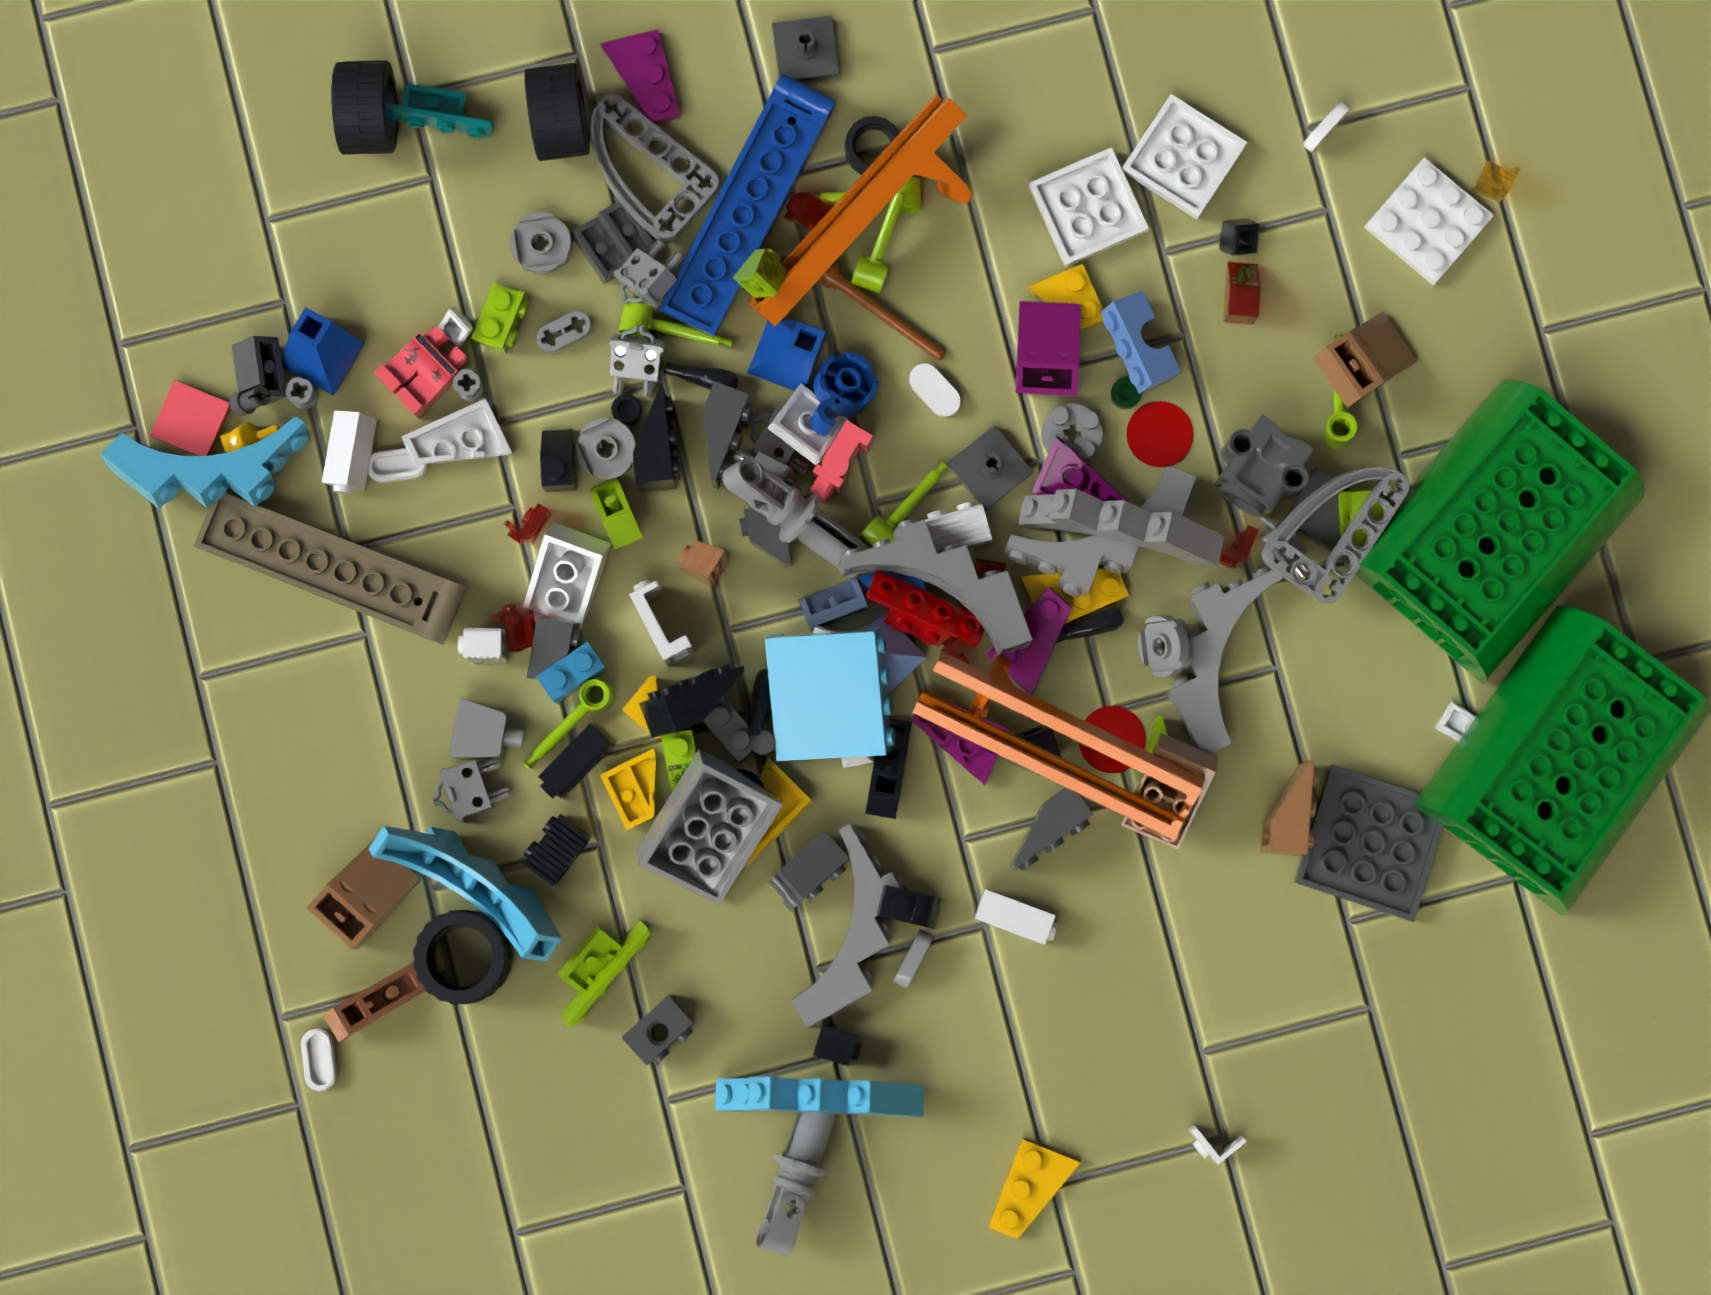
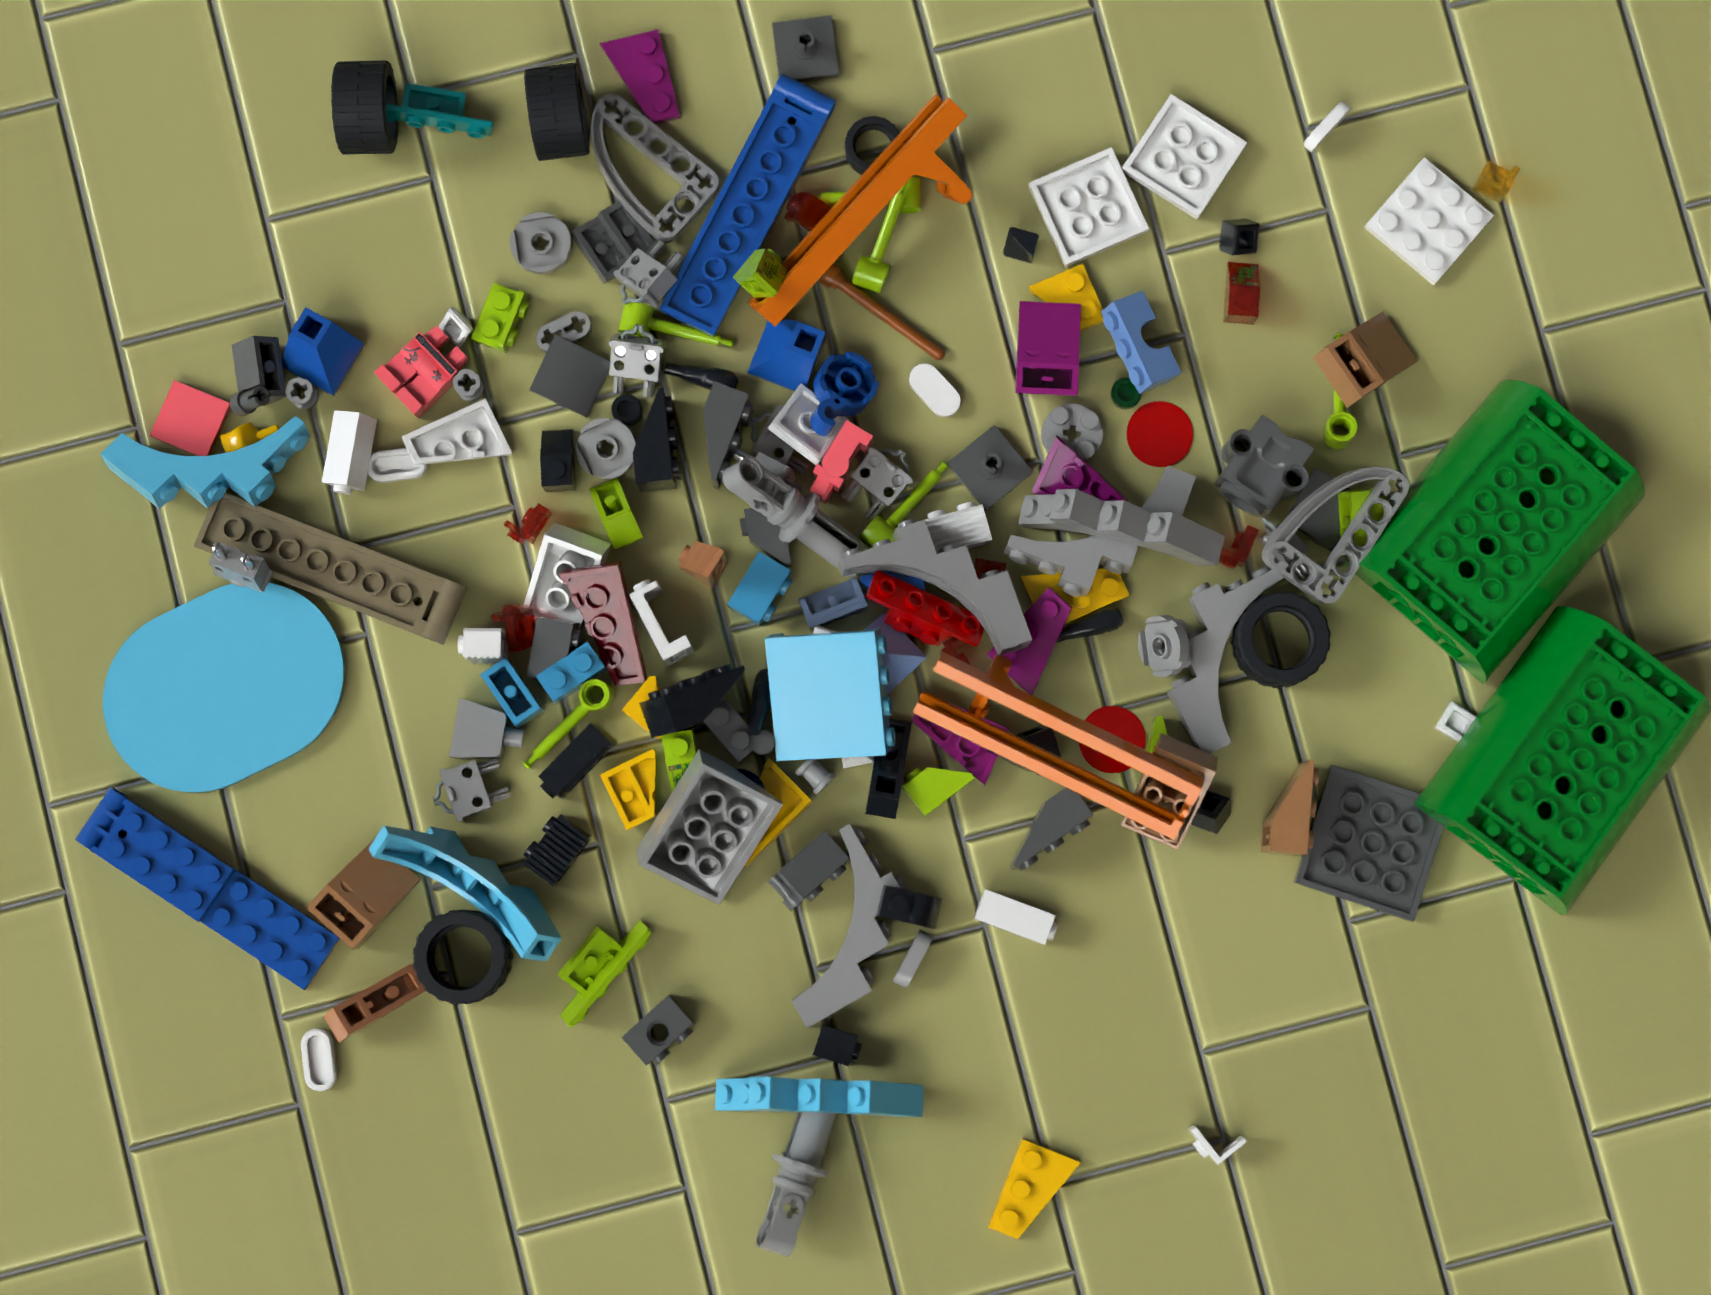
none -> blue hinge [75,787,340,990]
none -> medium azure tile [103,582,345,793]
none -> light grey piece [209,542,273,593]
none -> dark azure brick [480,657,544,728]
none -> dark grey slope [529,335,610,418]
none -> wing [559,562,647,686]
none -> dark azure brick [727,552,793,626]
none -> light grey bush [795,759,836,795]
none -> light grey piece [842,447,913,520]
none -> lime slope [902,767,975,817]
none -> black slope [1003,227,1039,263]
none -> black slope [1191,790,1232,834]
none -> black tyre [1231,591,1331,688]

